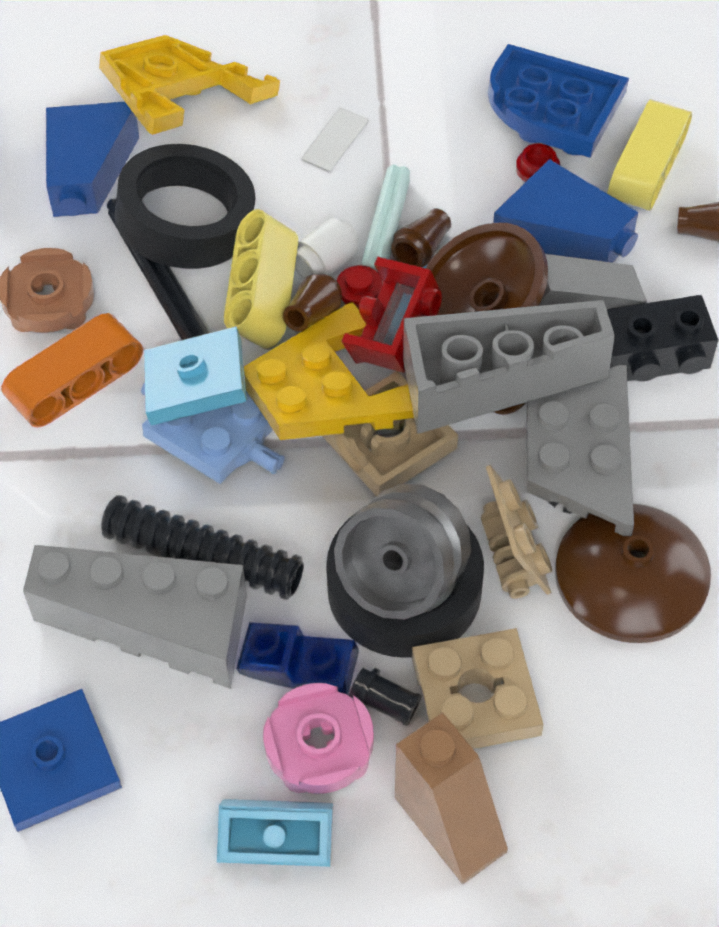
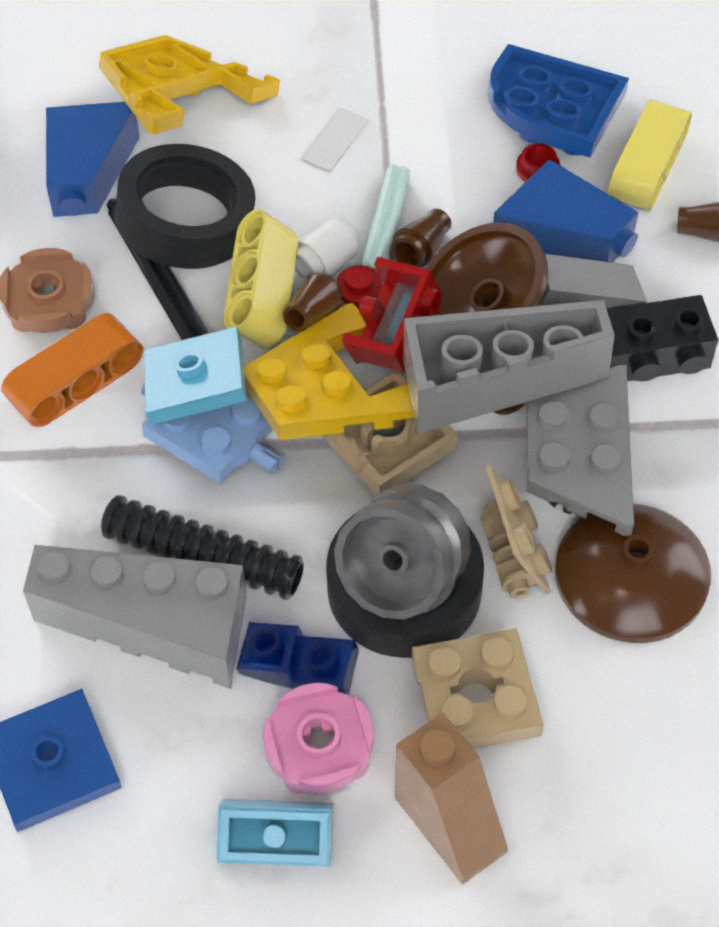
black pin [349,667,422,726] -> none

